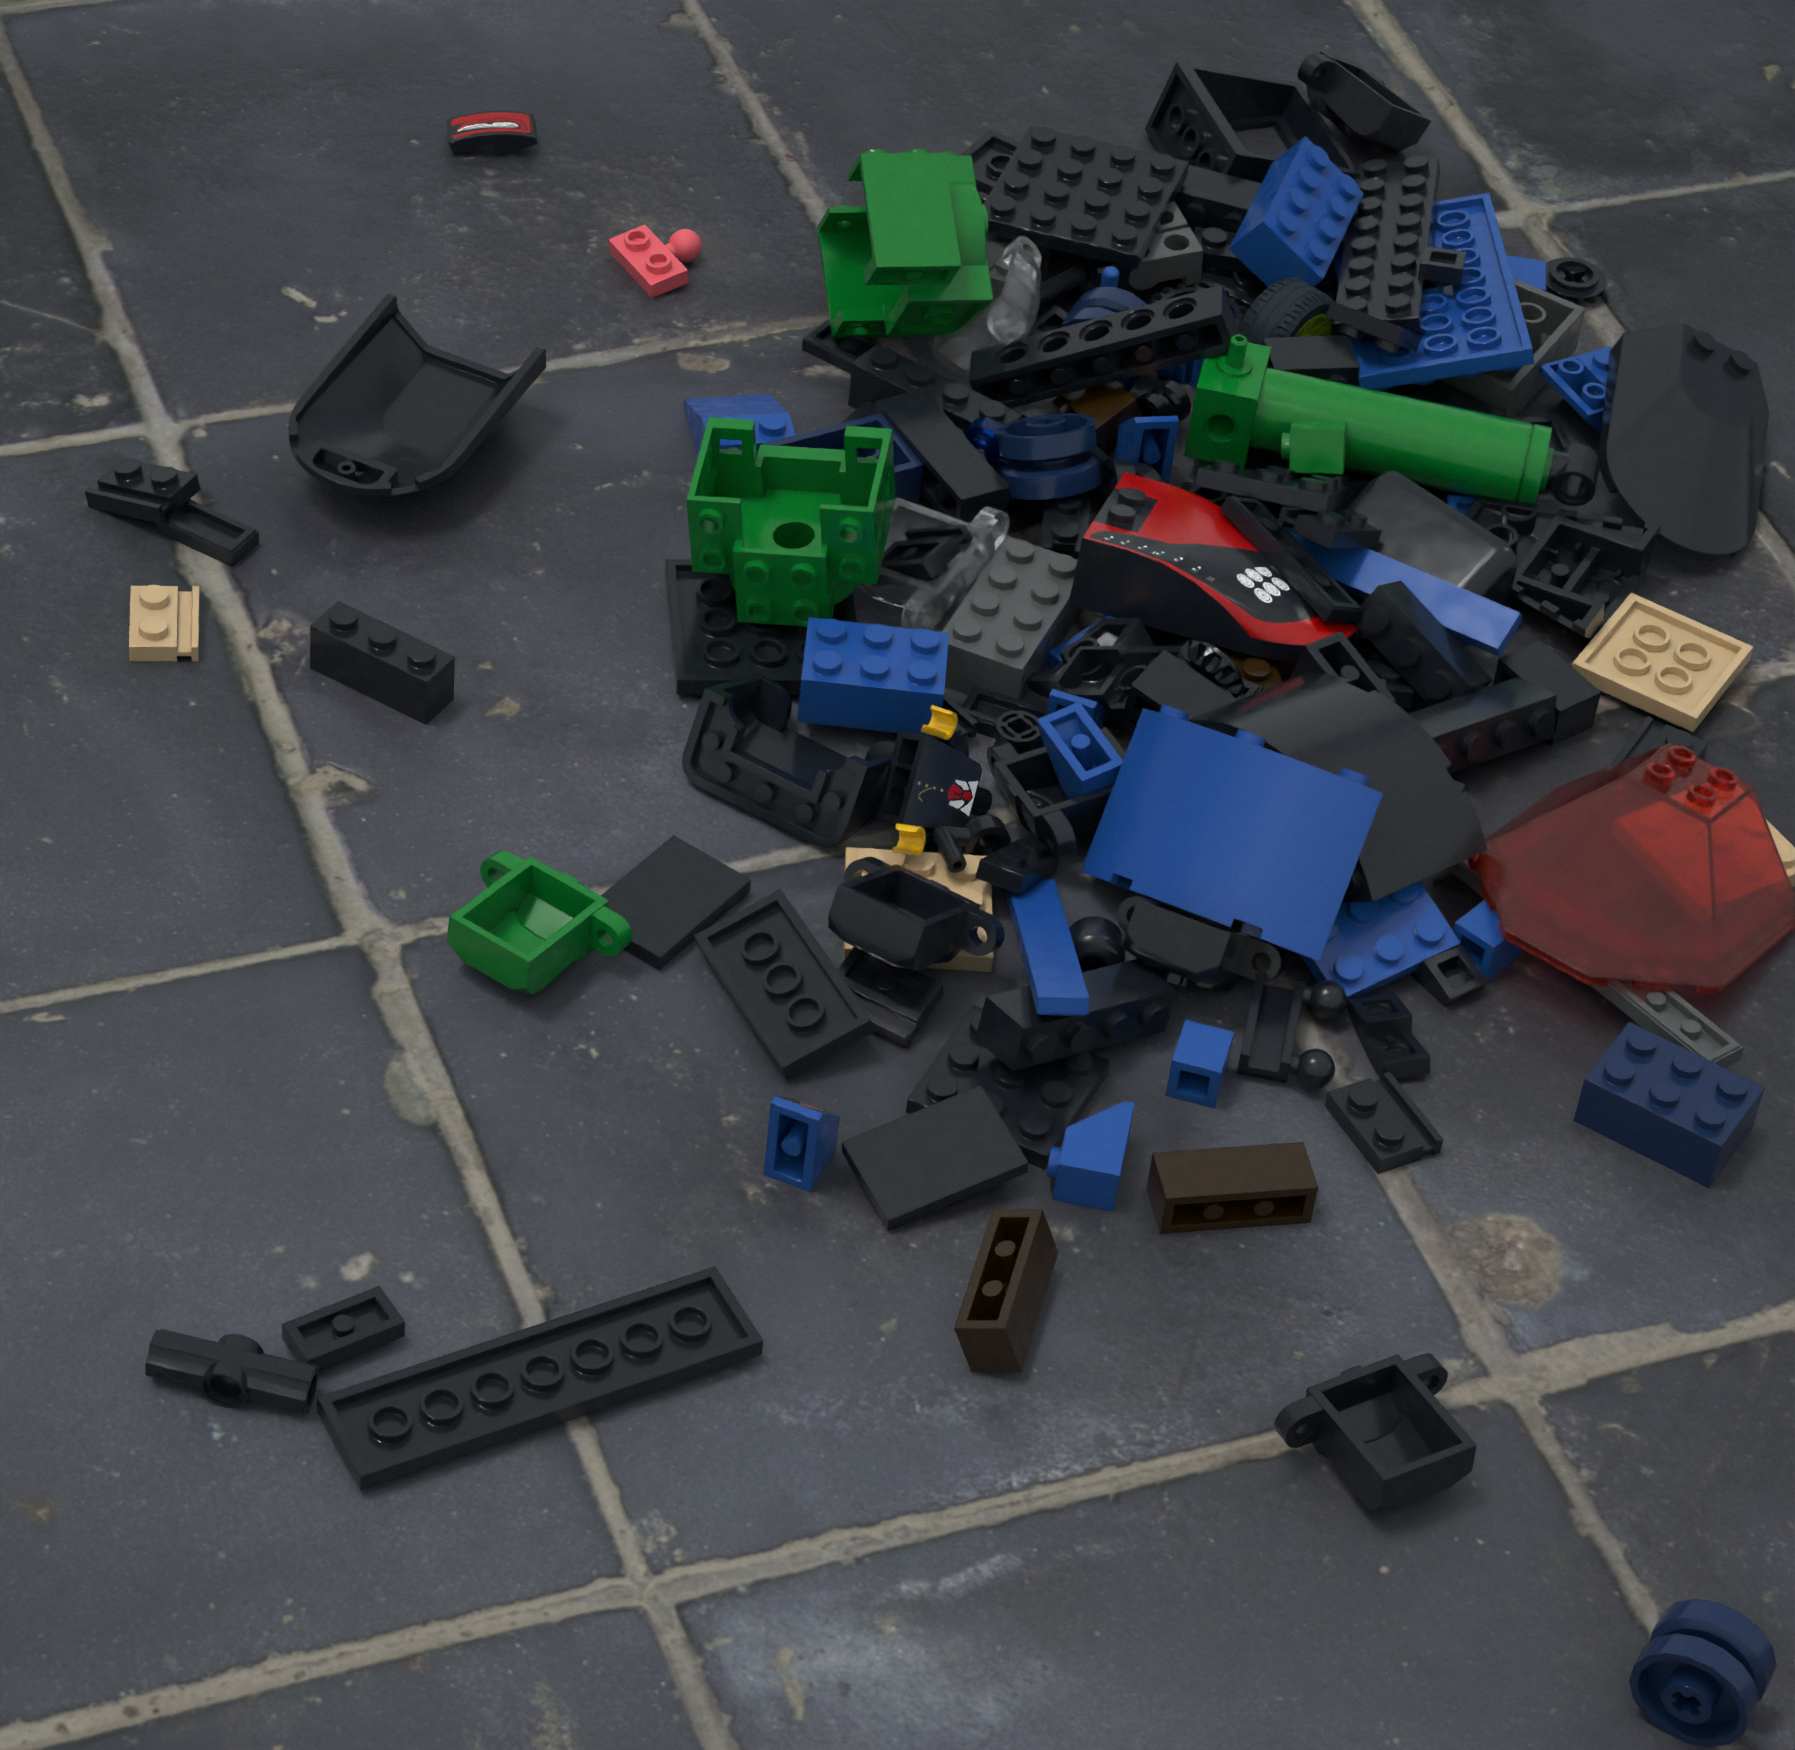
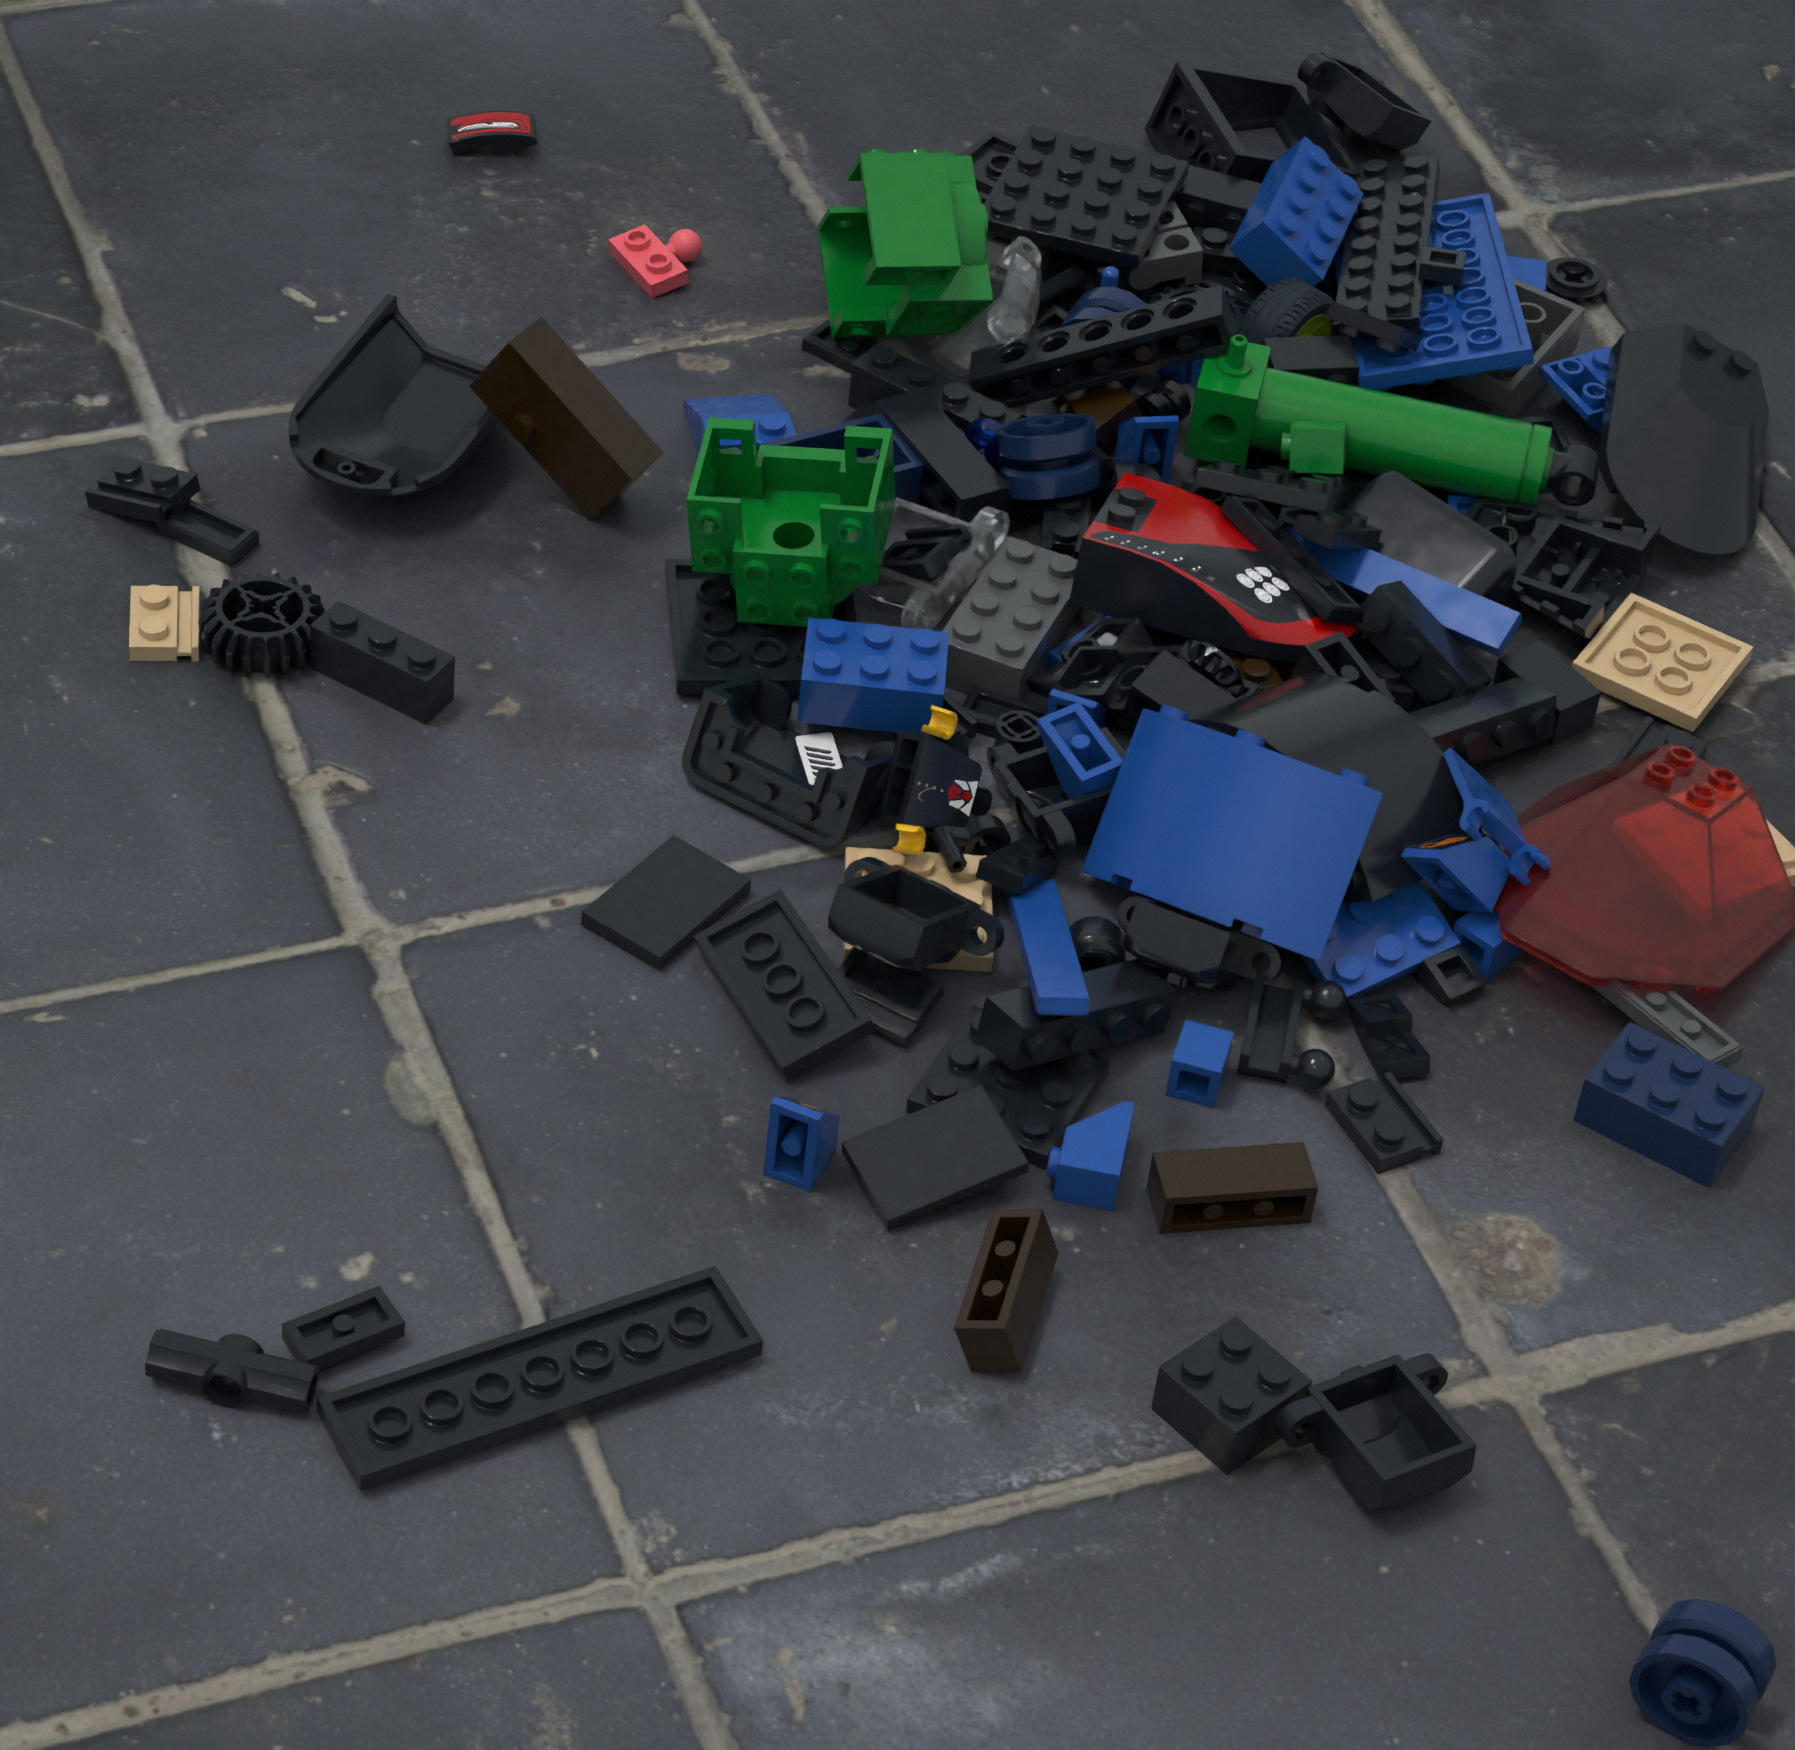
green piece [447,850,633,995] -> none
none -> black gear [198,571,325,679]
none -> dark brown brick [469,317,664,521]
none -> white sticker [795,732,843,785]
none -> black brick [1151,1316,1312,1475]
none -> blue slope [1401,833,1511,913]
none -> blue flag [1443,747,1550,886]

